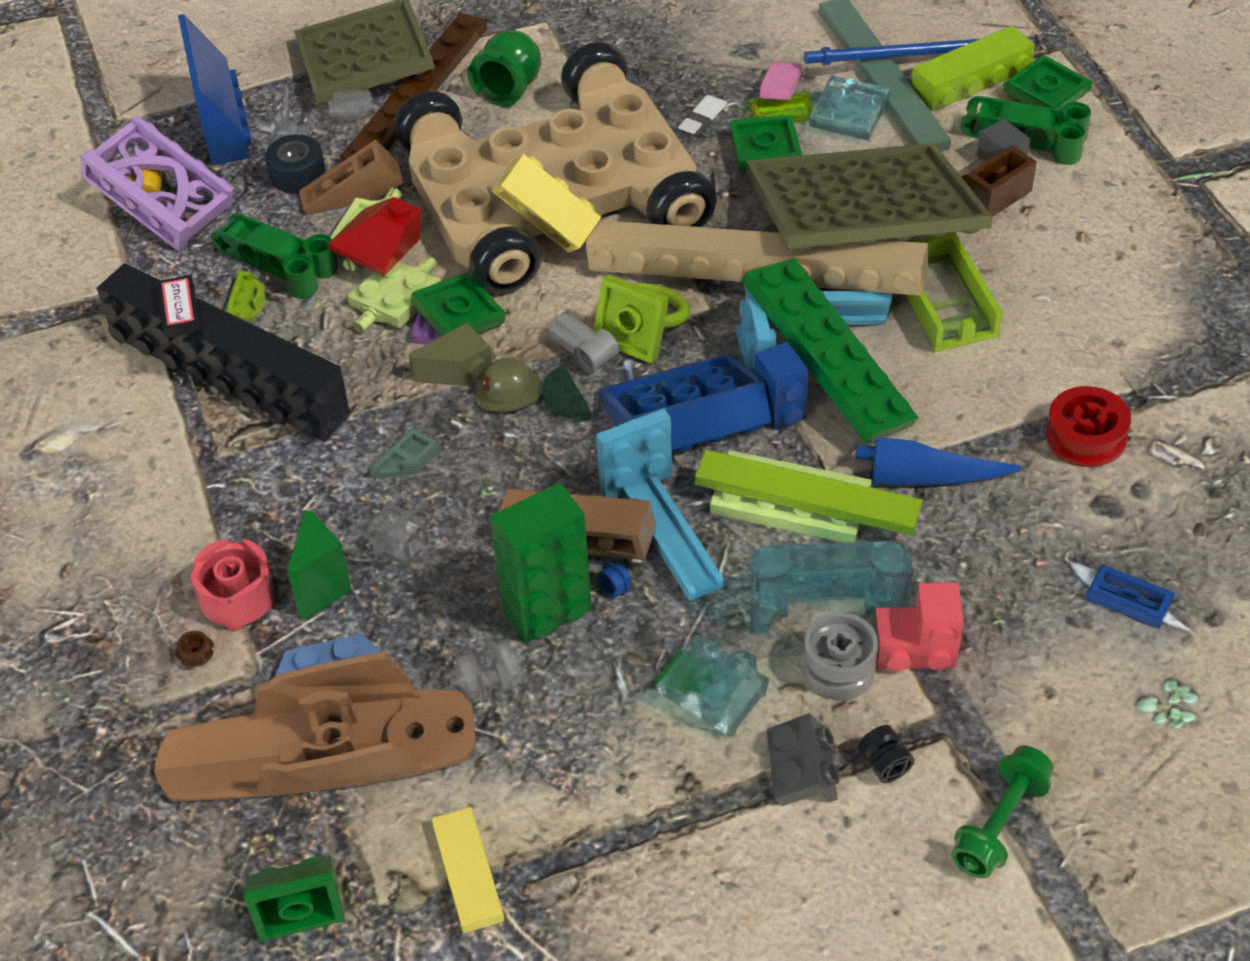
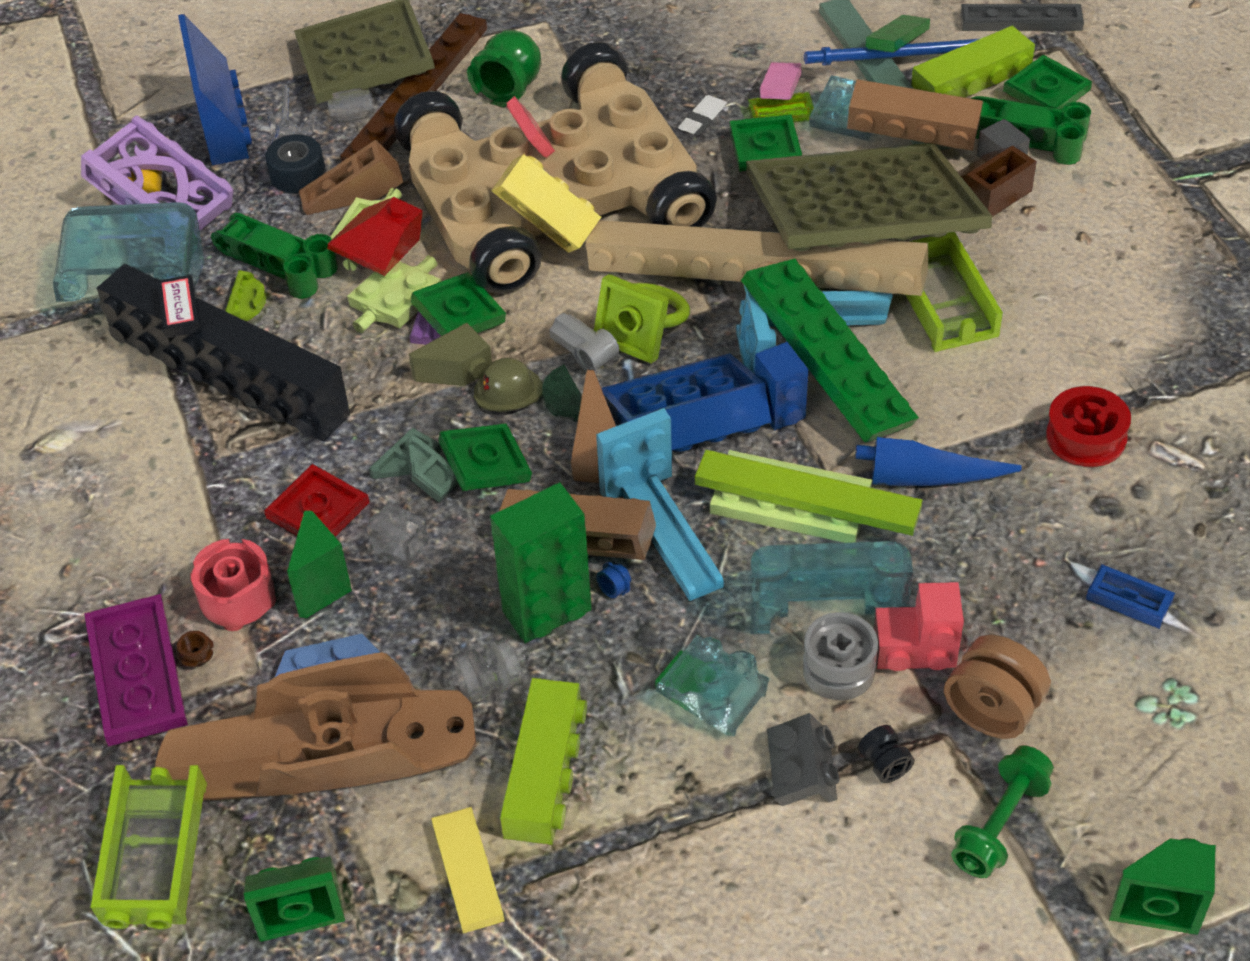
none -> clear light blue windscreen [53,202,205,302]
none -> magenta plate [84,594,188,746]
none -> door [90,765,207,929]
none -> red tile [264,464,370,537]
none -> sand green tile [407,433,458,503]
none -> green plate [438,423,532,491]
none -> lime brick [500,678,587,845]
none -> coral tile [506,96,555,158]
none -> medium nougat slope [571,370,616,483]
none -> medium nougat brick [847,79,983,151]
none -> green tile [866,15,930,53]
none -> medium nougat wheel [944,635,1051,739]
none -> dark grey tile [960,4,1084,31]
none -> green slope [1109,838,1216,935]

